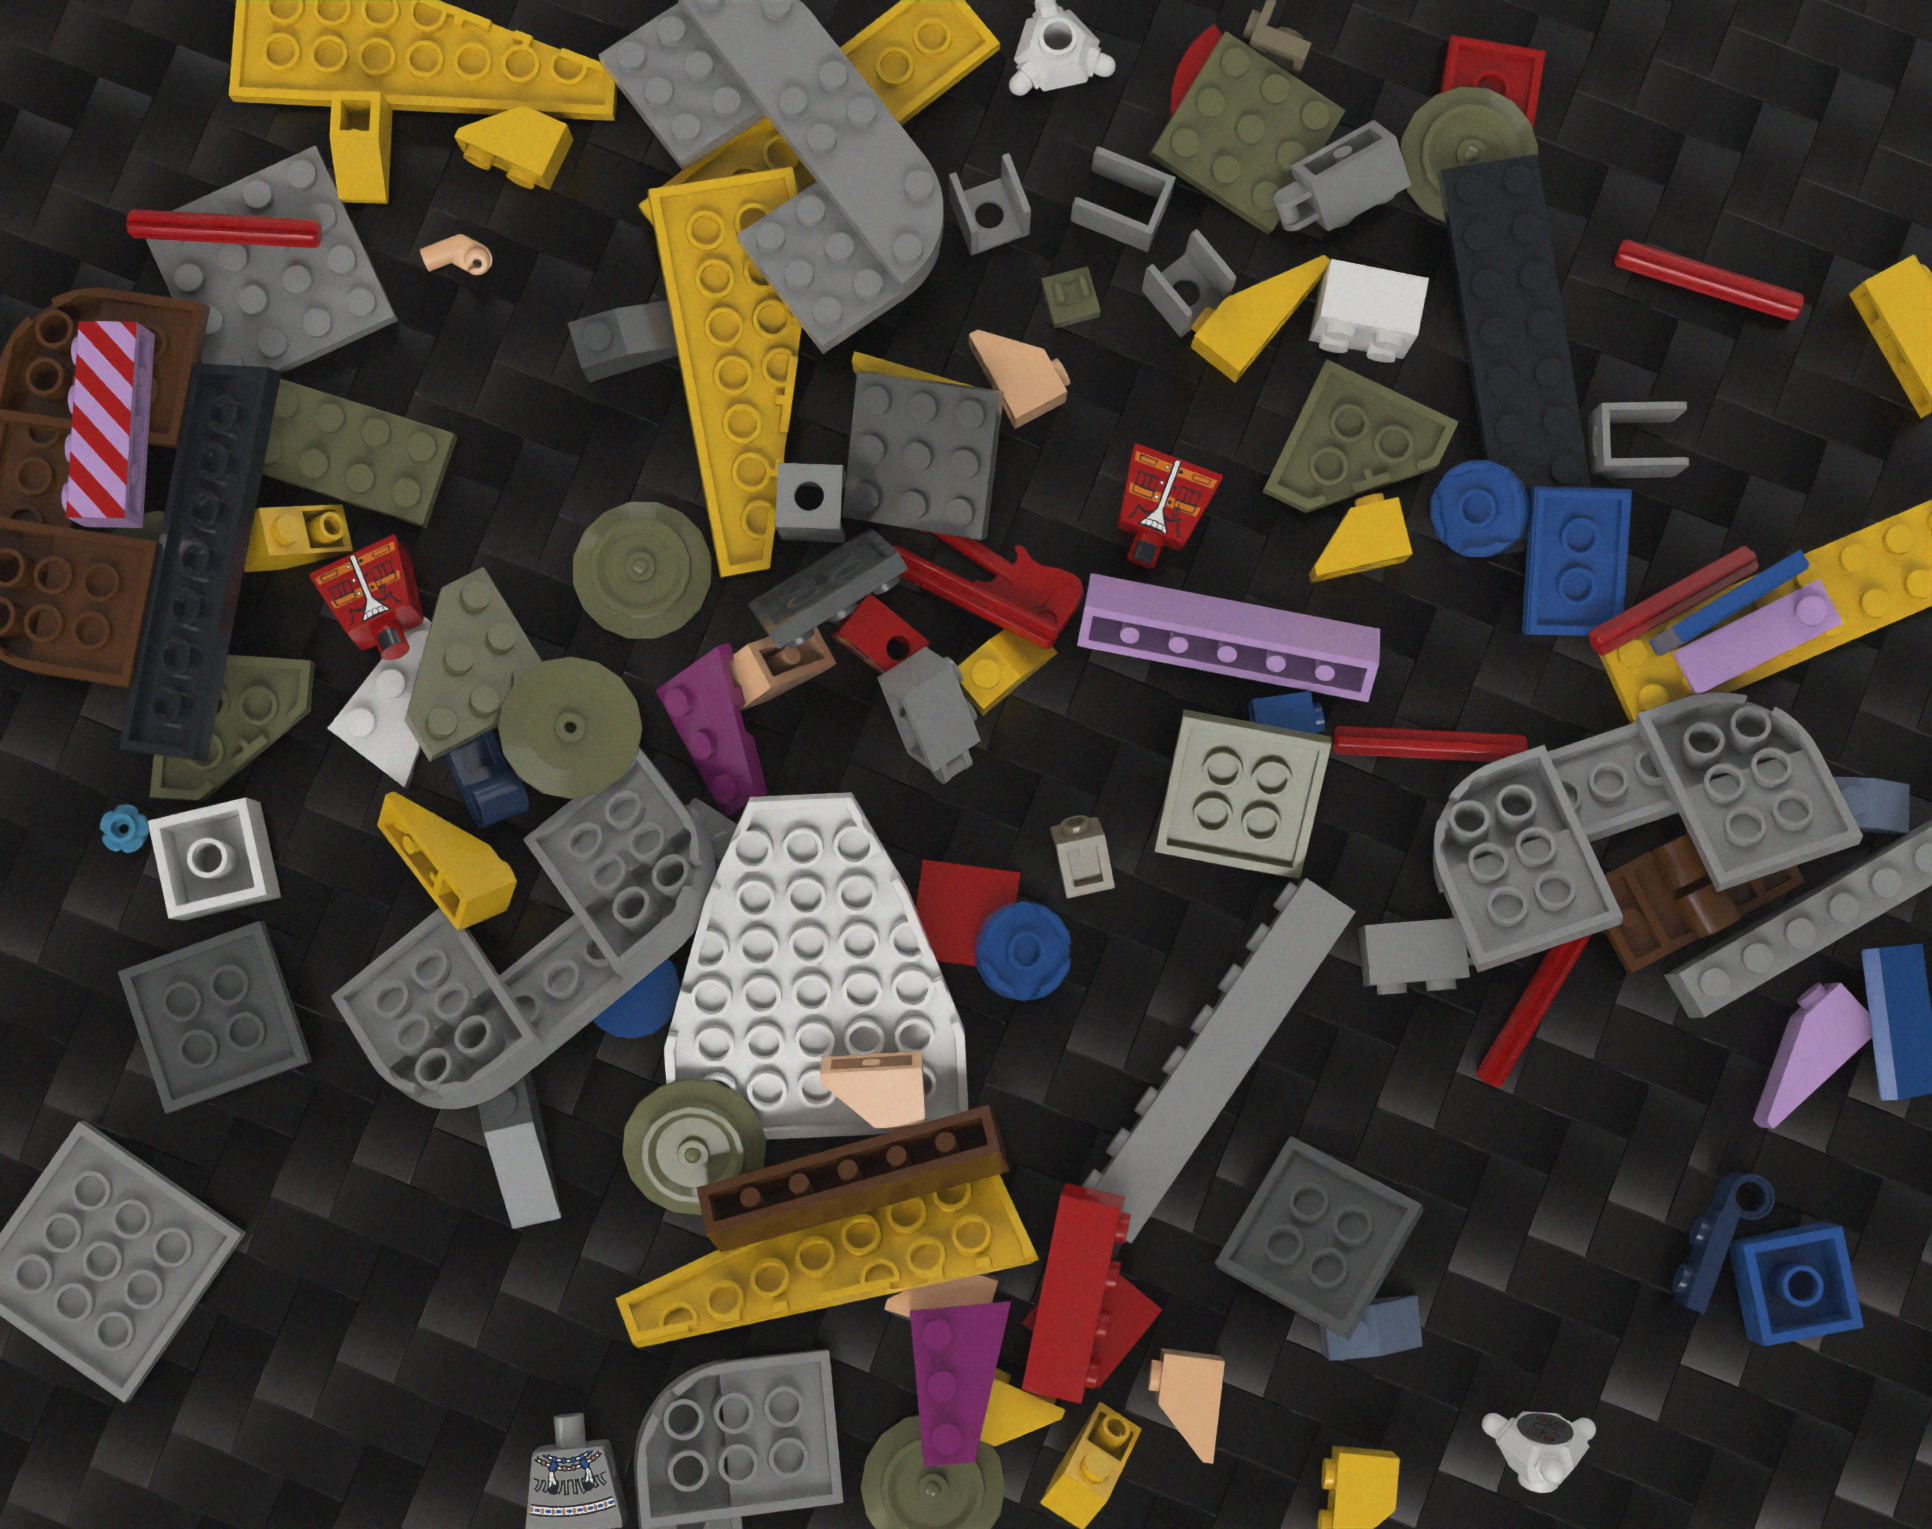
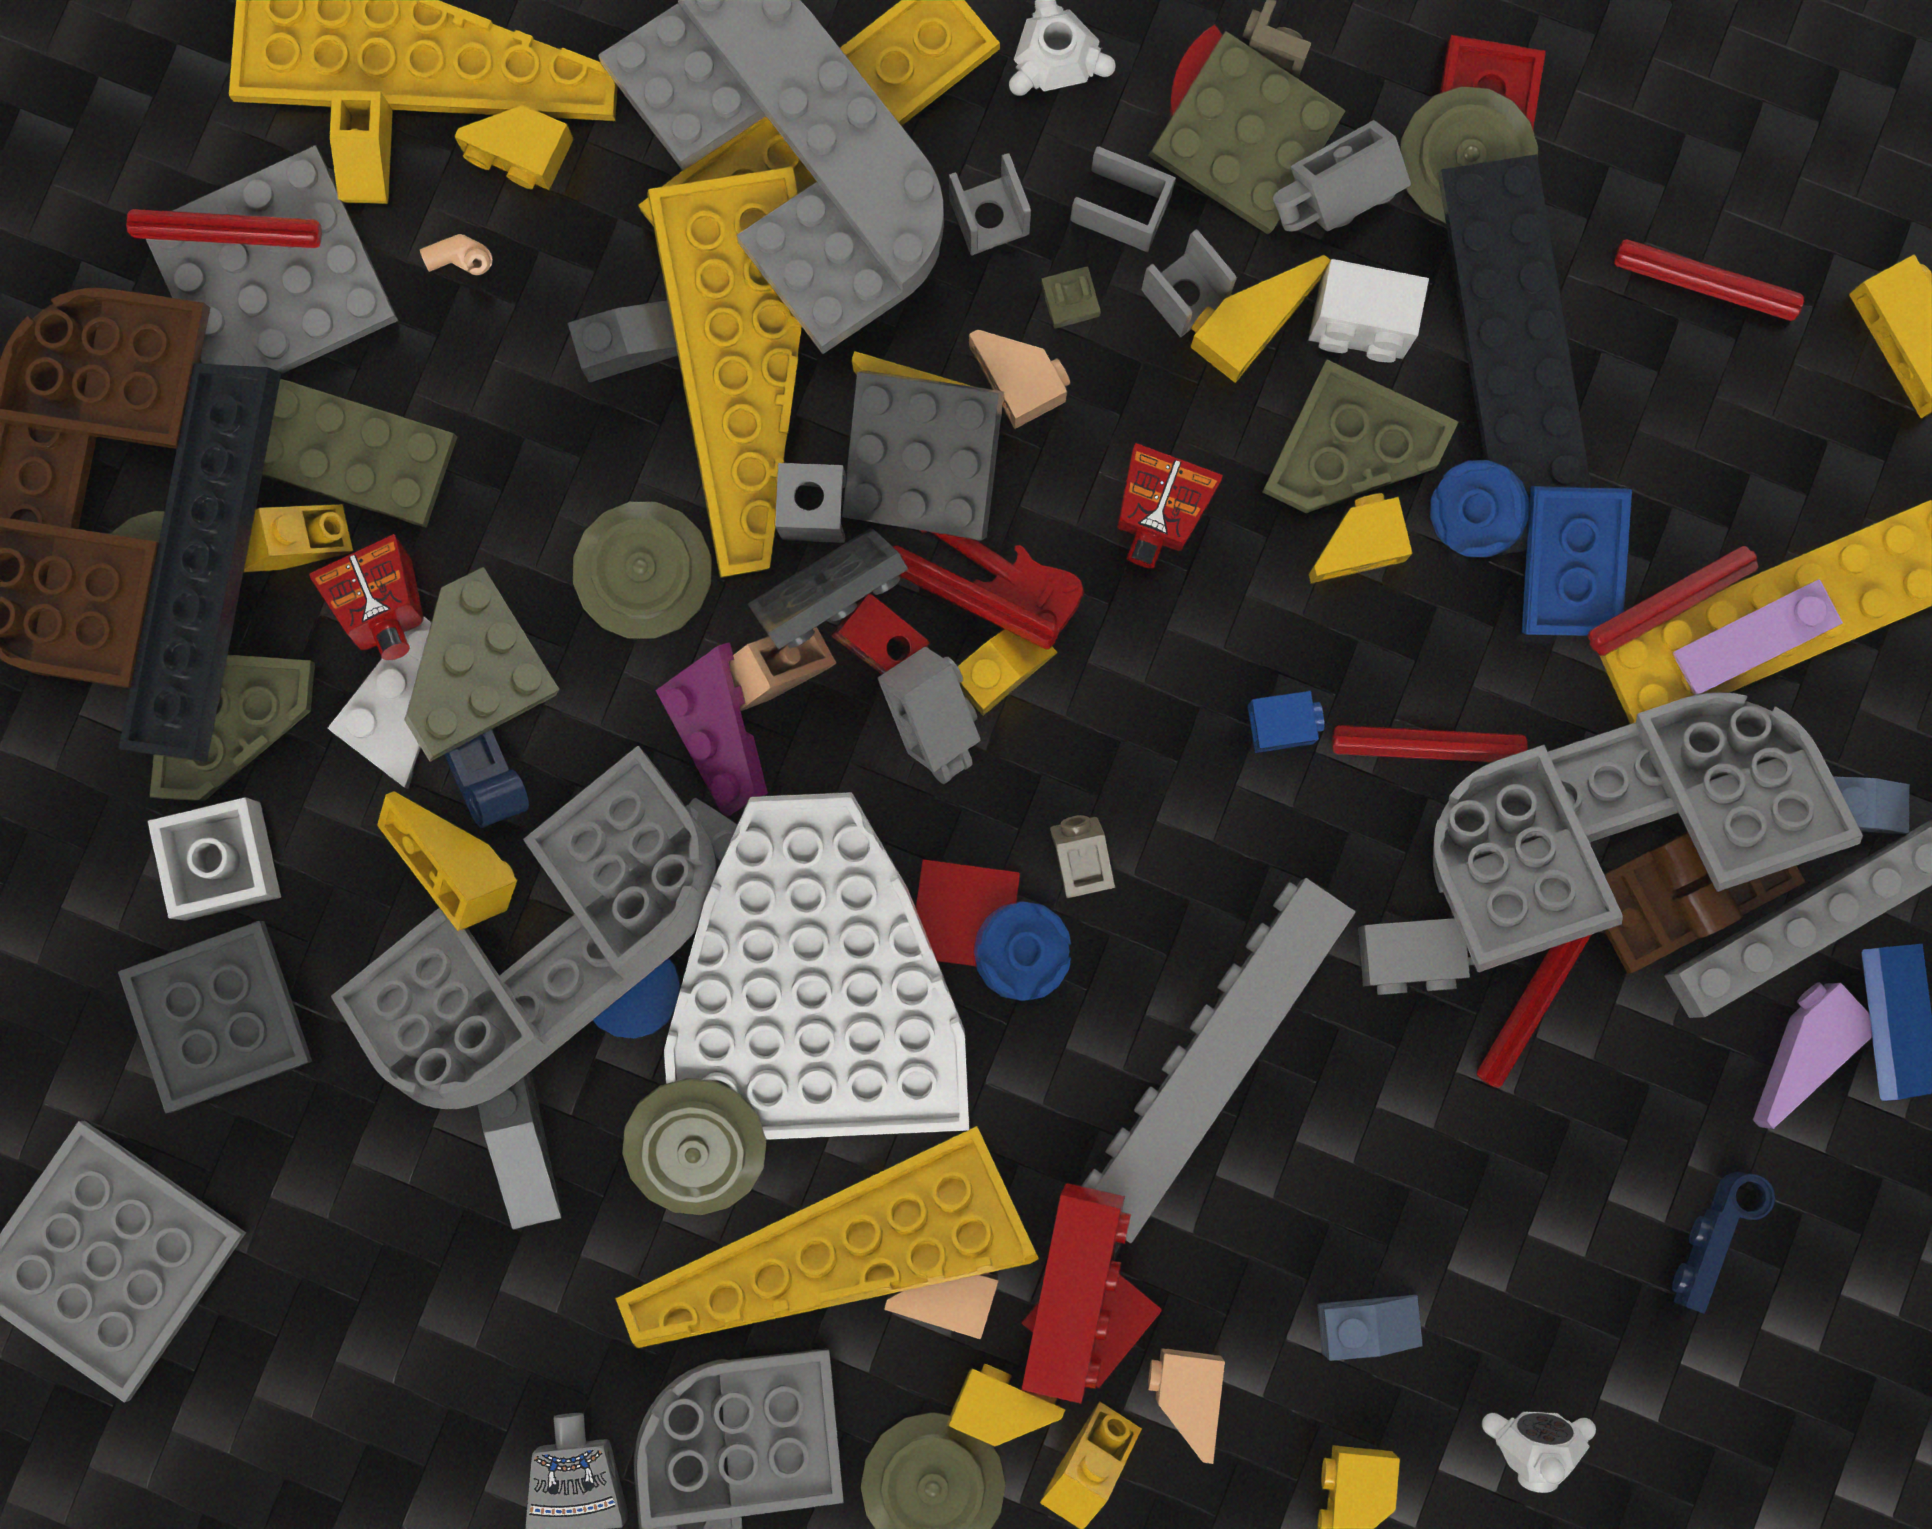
lavender brick [62,321,155,528] -> none
dark azure plate [100,804,149,853] -> none
olive piece [498,656,642,799] -> none
reddish brown brick [697,1105,1010,1253] -> none
light nougat slope [820,1051,926,1132] -> none
magenta wing [910,1301,1011,1467] -> none
lavender brick [1077,573,1380,702] -> none
plate [1155,709,1332,879] -> none
dark grey plate [1215,1136,1424,1341] -> none
light grey piece [1588,402,1689,478] -> none
blue tile [1648,549,1810,656] -> none
blue brick [1728,1222,1864,1346] -> none

